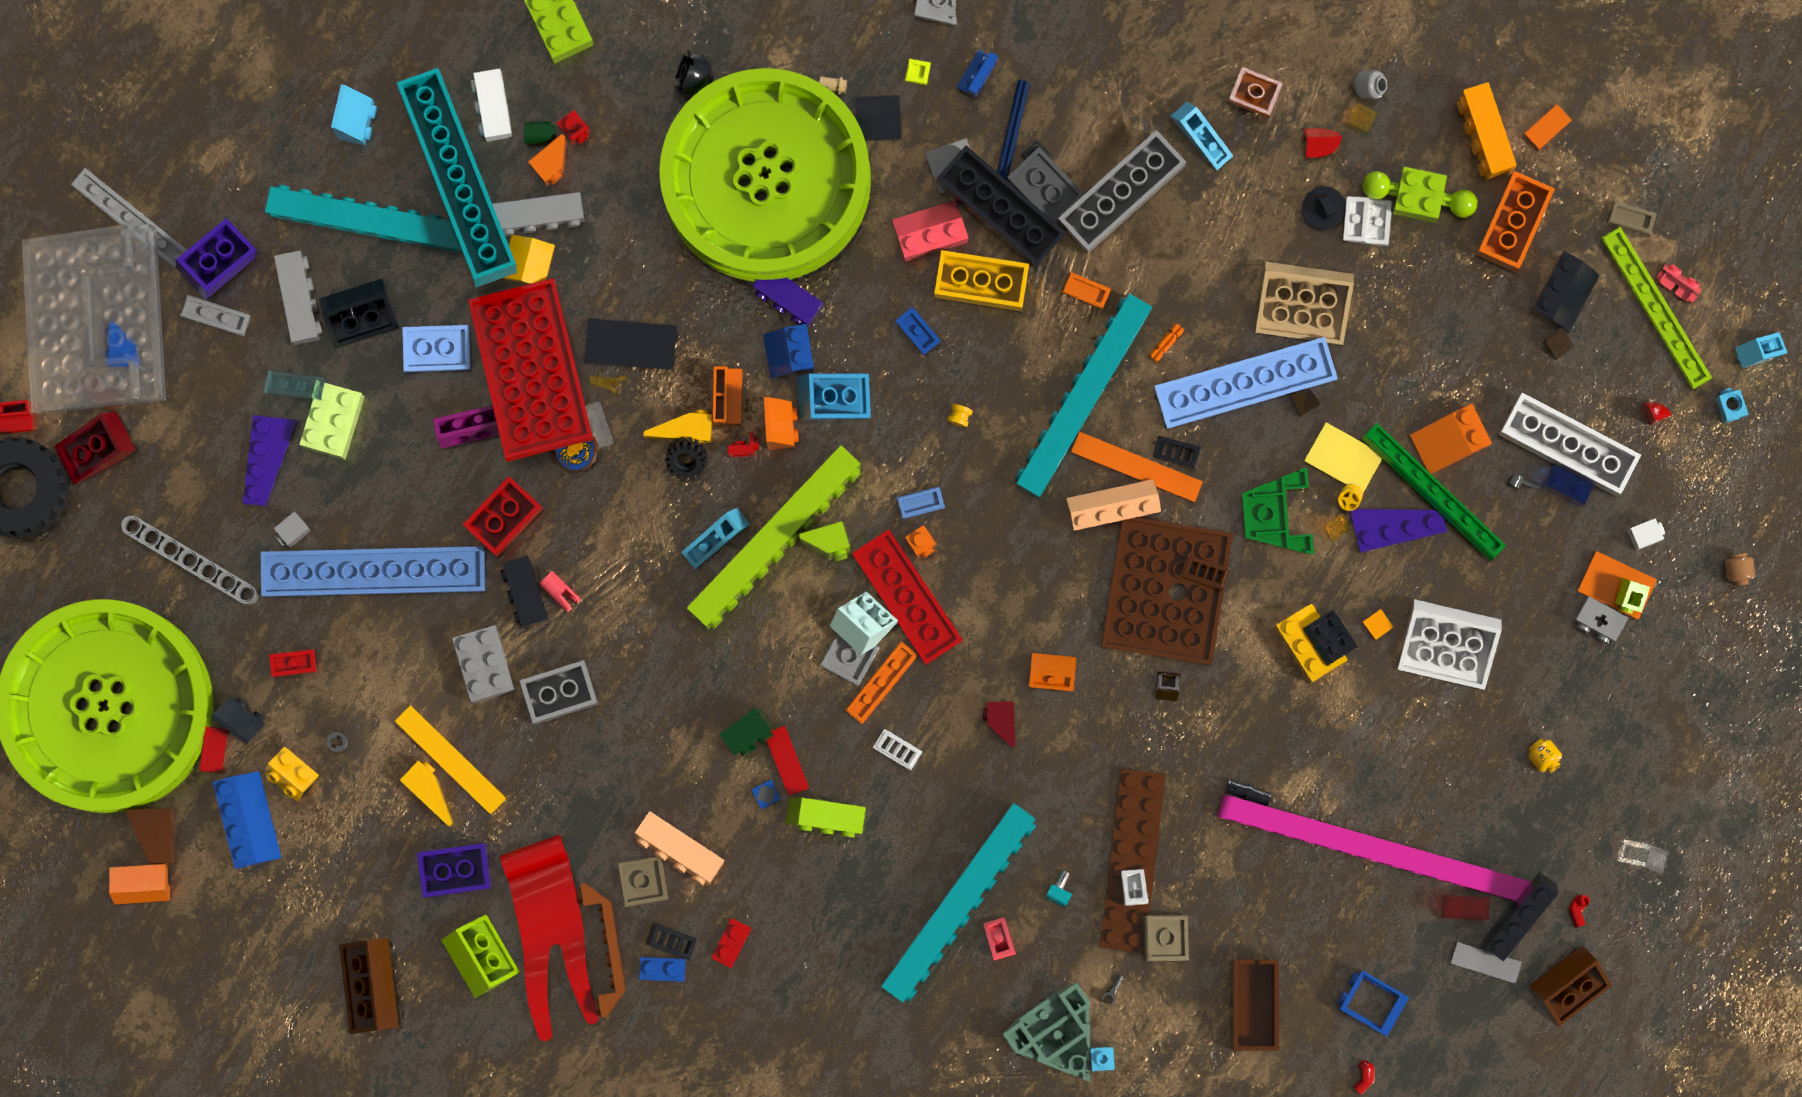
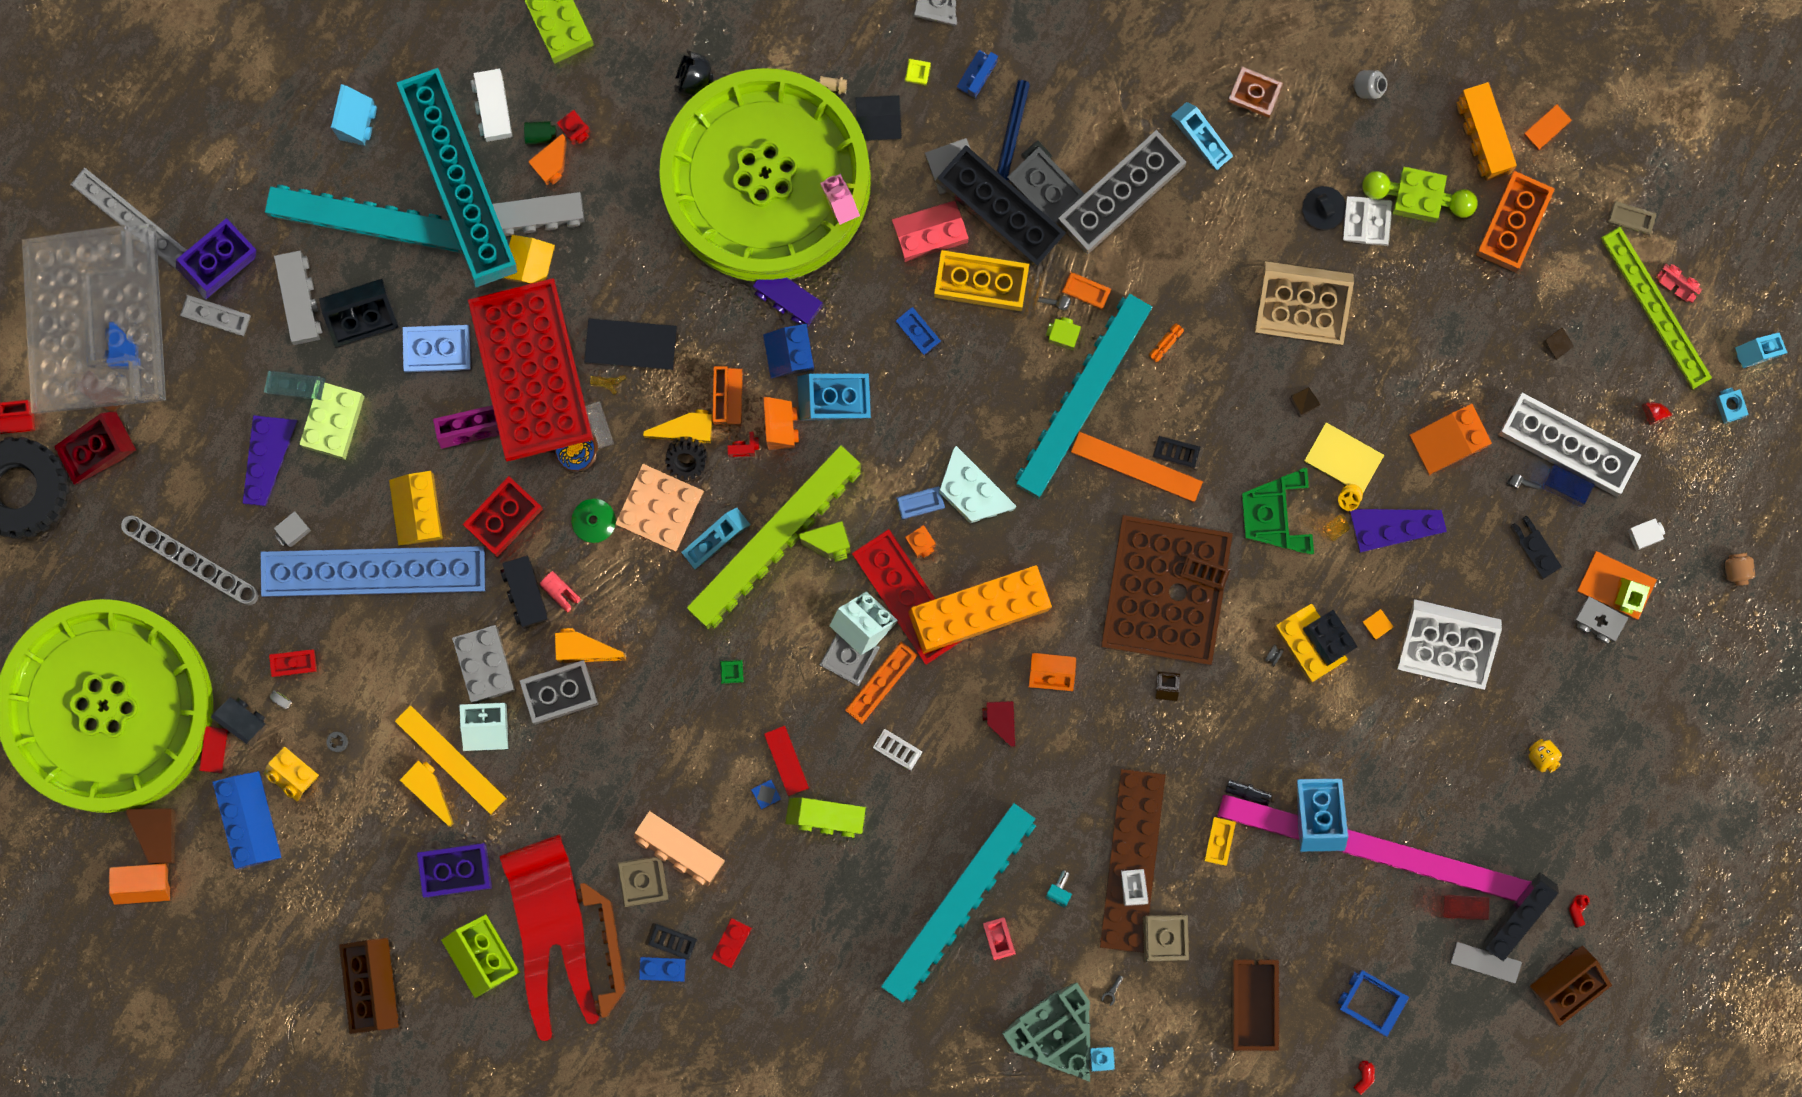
dark green brick [719,708,776,757] -> none
yellow wheel [946,404,973,428] -> none
light nougat brick [1066,479,1161,531] -> none
light blue plate [1154,337,1338,429] -> none
red brick [1303,128,1342,158] -> none
clear yellow plate [1347,103,1377,134] -> none
green tile [1361,423,1506,561] -> none
black slope [1530,251,1600,334] -> none
clear slope [1619,840,1668,874] -> none
none -> light grey tile [269,690,292,709]
none -> yellow slope [389,471,443,546]
none -> light aqua slope [460,703,508,751]
none -> light orange slope [555,628,626,663]
none -> green dish [571,499,616,543]
none -> light nougat plate [615,464,704,552]
none -> green tile [720,660,744,684]
none -> bright pink slope [820,174,860,225]
none -> light orange brick [908,565,1052,654]
none -> light aqua wing [939,446,1017,523]
none -> dark grey hand [1038,295,1071,310]
none -> lime brick [1046,317,1081,350]
none -> yellow plate [1204,817,1236,866]
none -> dark grey bush [1264,644,1284,667]
none -> dark azure slope [1297,779,1348,852]
none -> black hinge [1511,516,1562,579]

